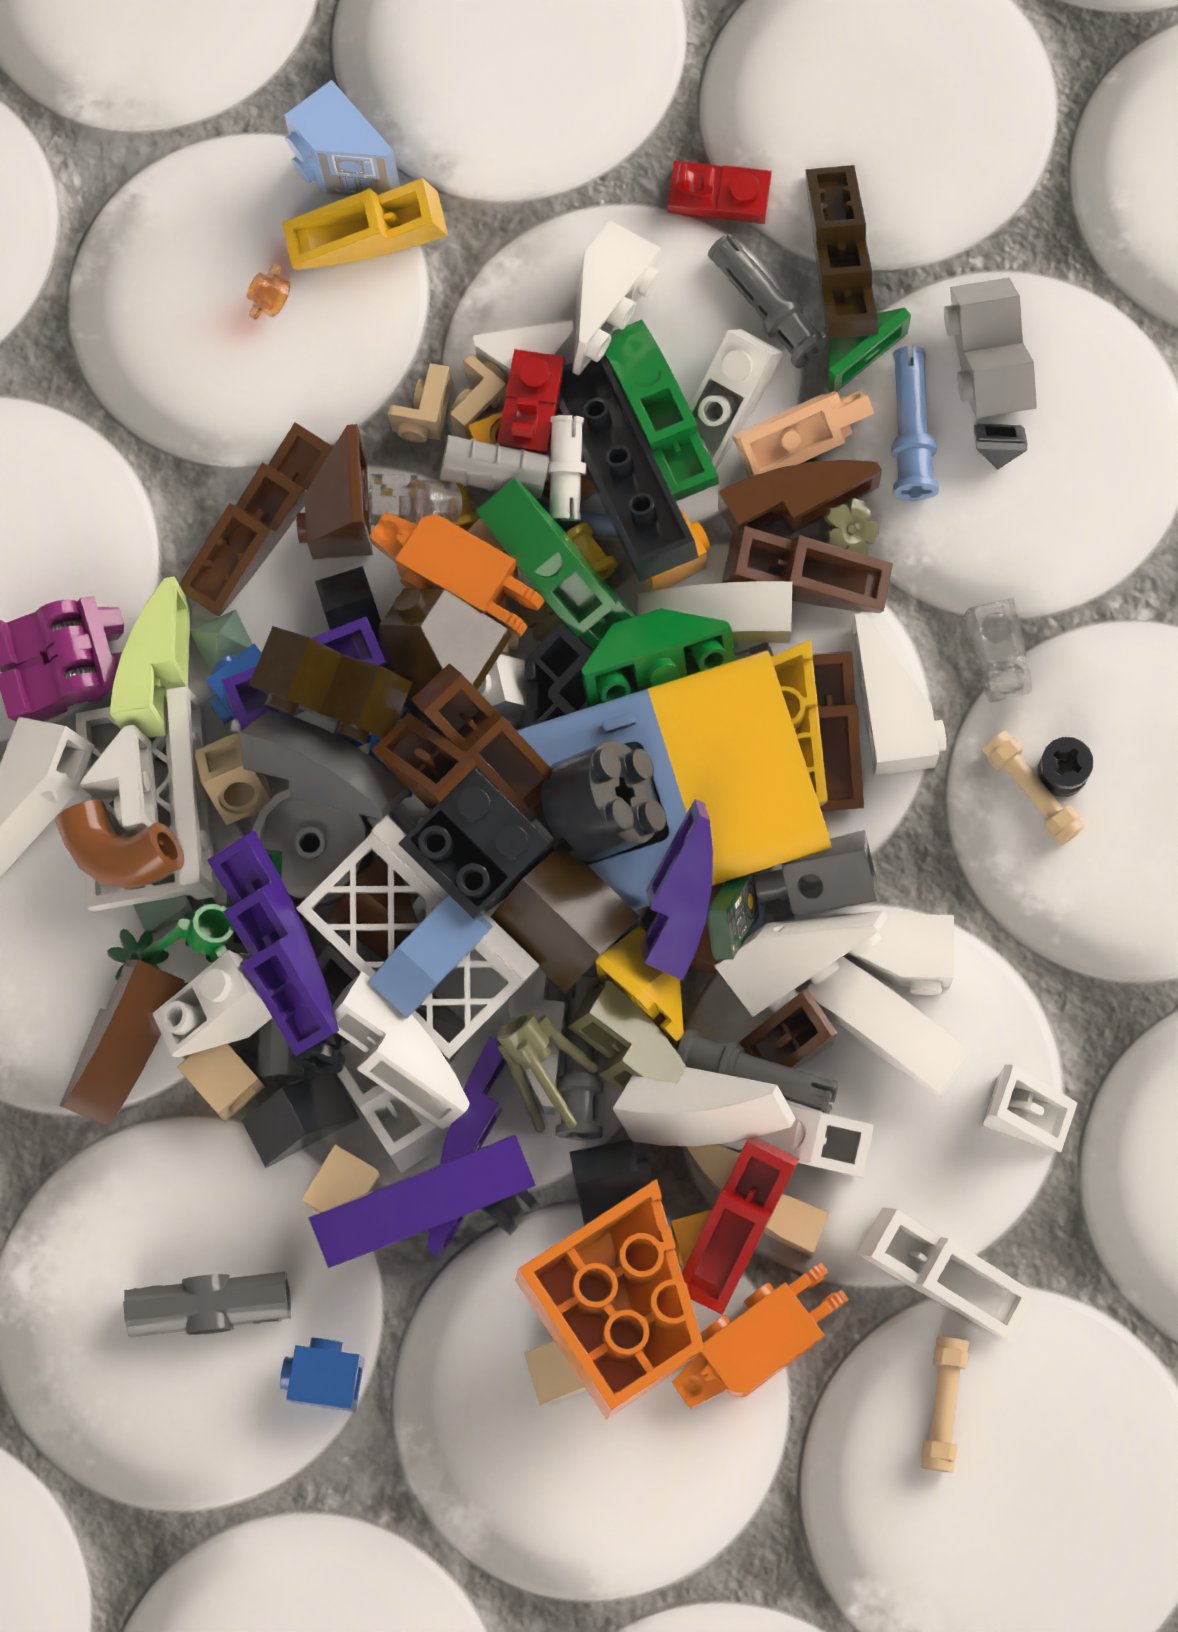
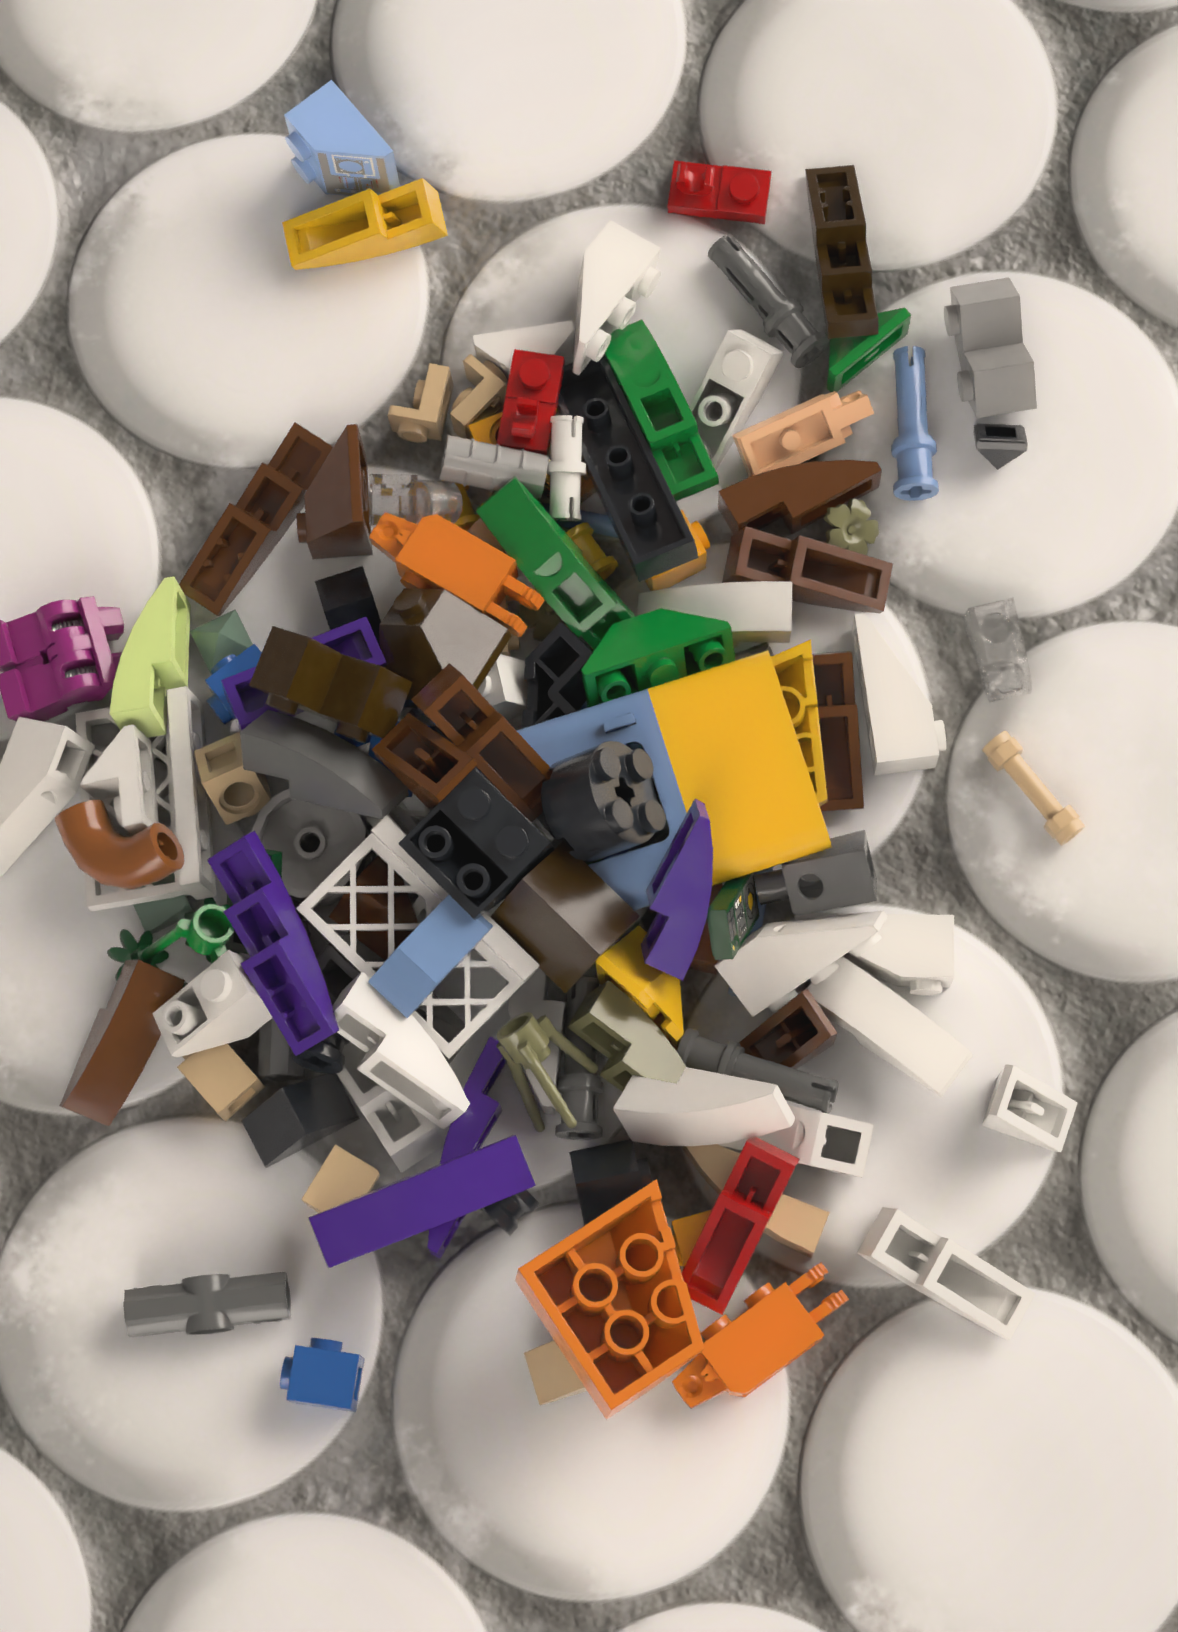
clear orange plate [247,263,290,320] -> none
tan bar [921,1336,969,1473] -> none
black wheel [1037,737,1093,797] -> none

